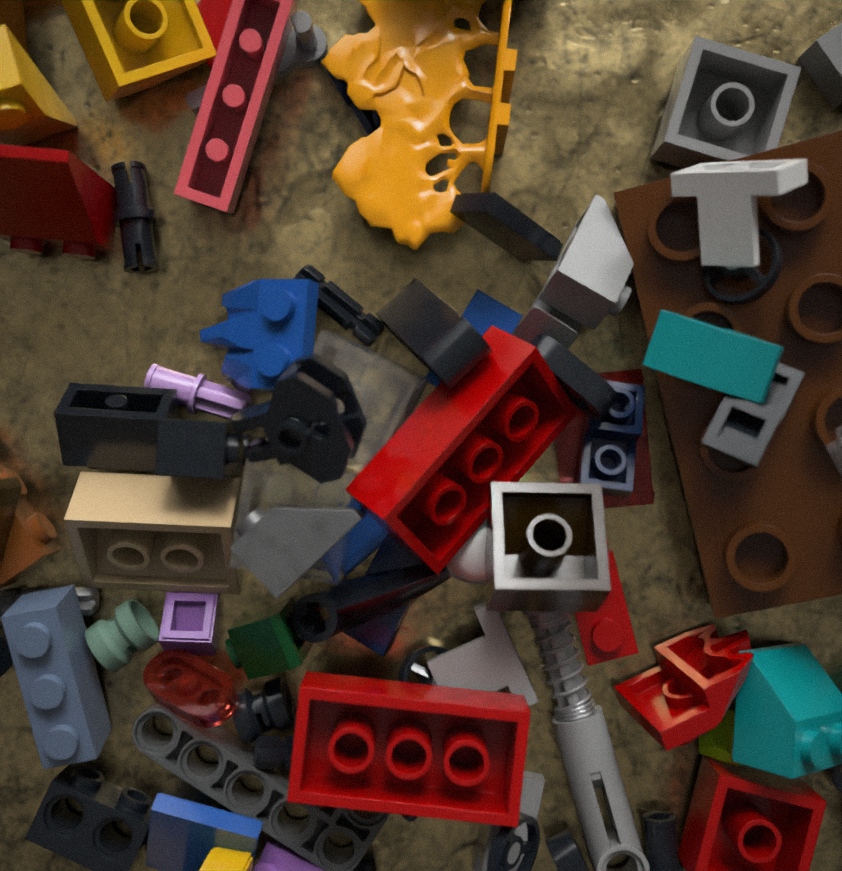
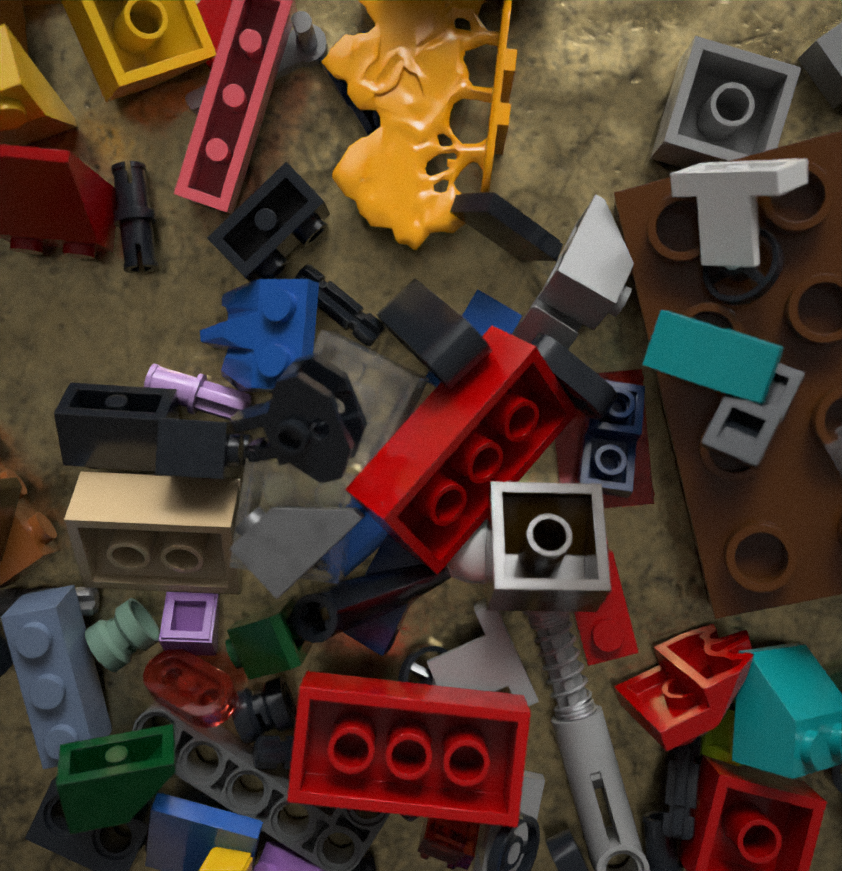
none -> dark green slope [56,724,176,834]
none -> black brick [207,162,330,282]
none -> clear red tile [417,817,480,870]
none -> black axle [662,736,702,840]

